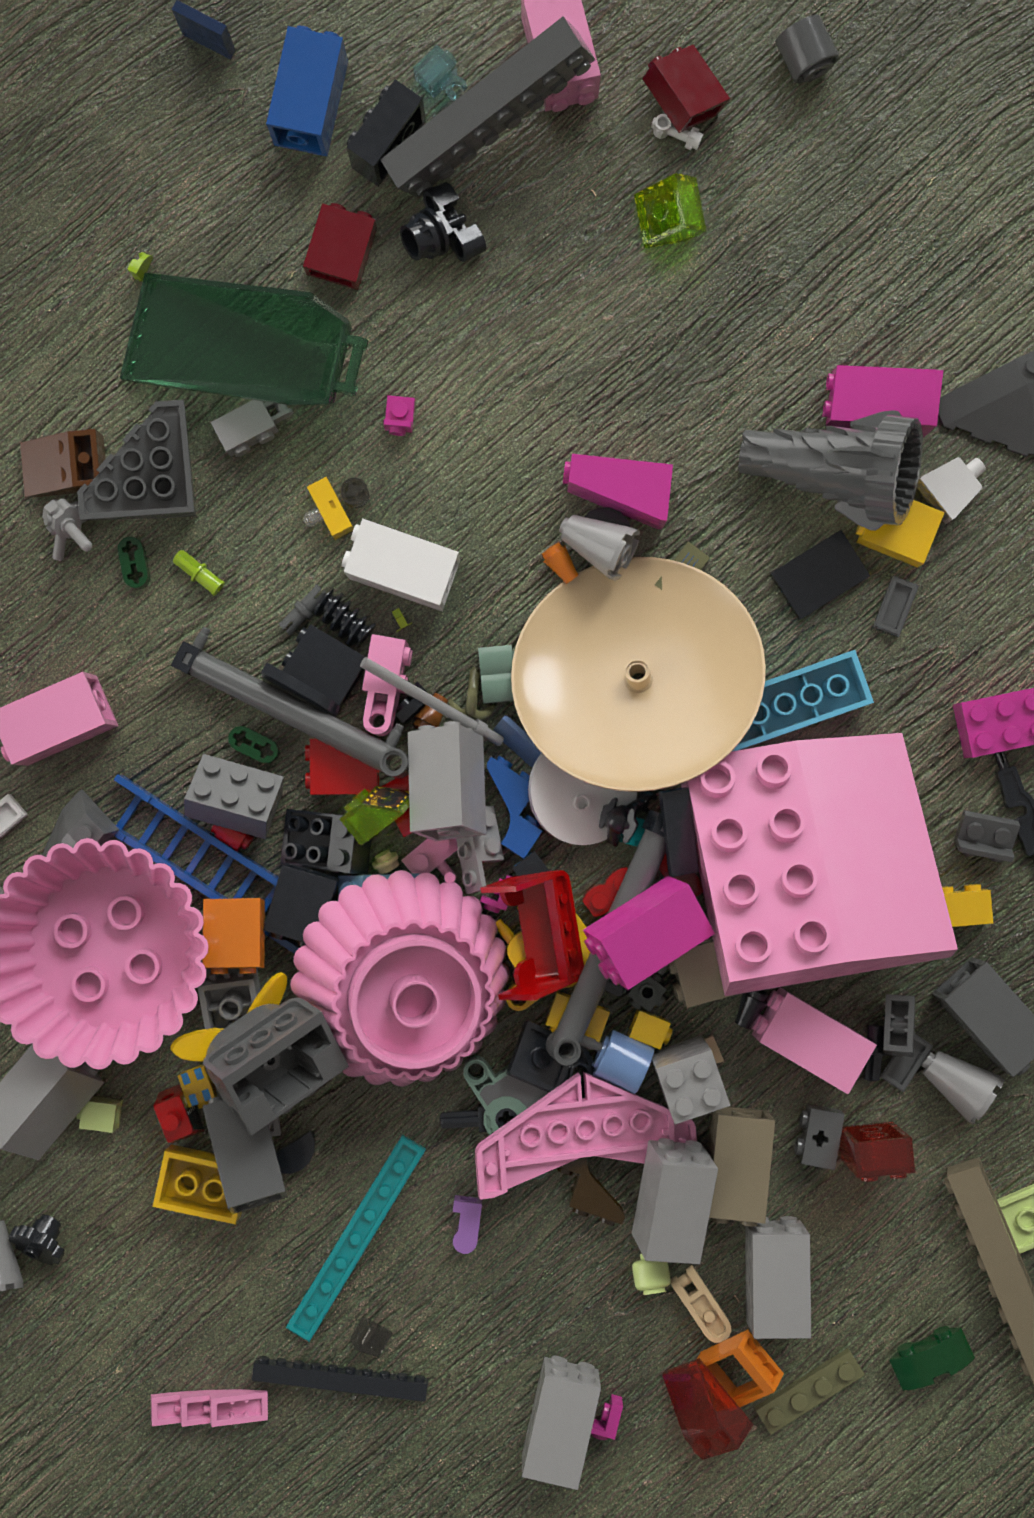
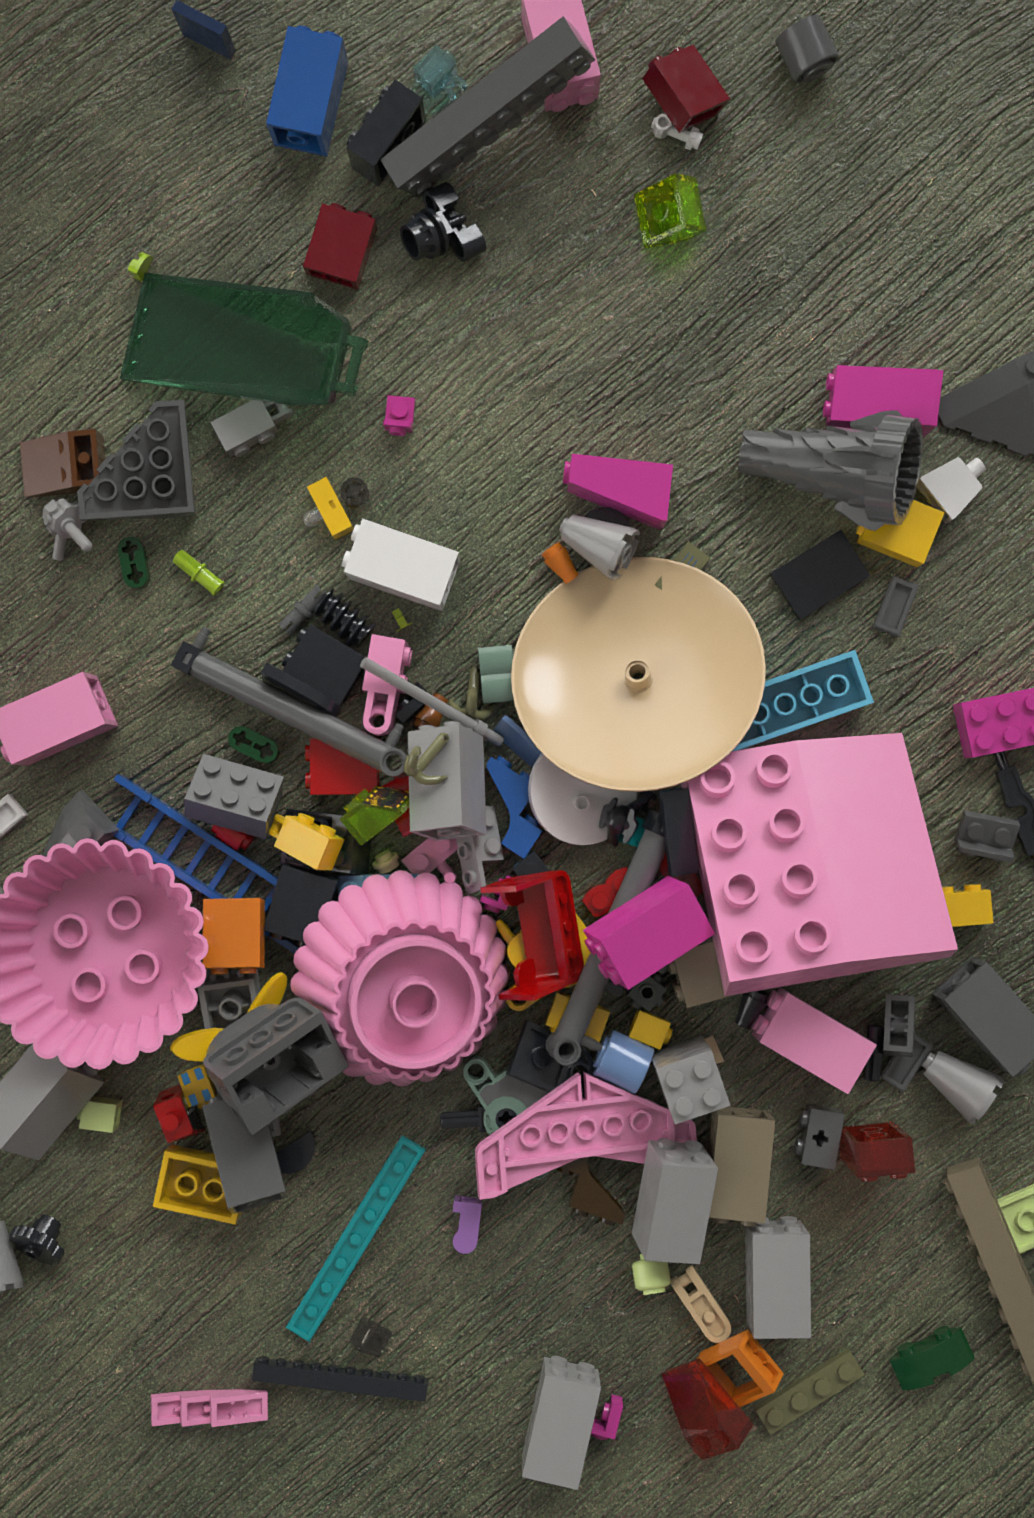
none -> yellow brick [268,813,345,870]
none -> olive piece [404,732,449,785]

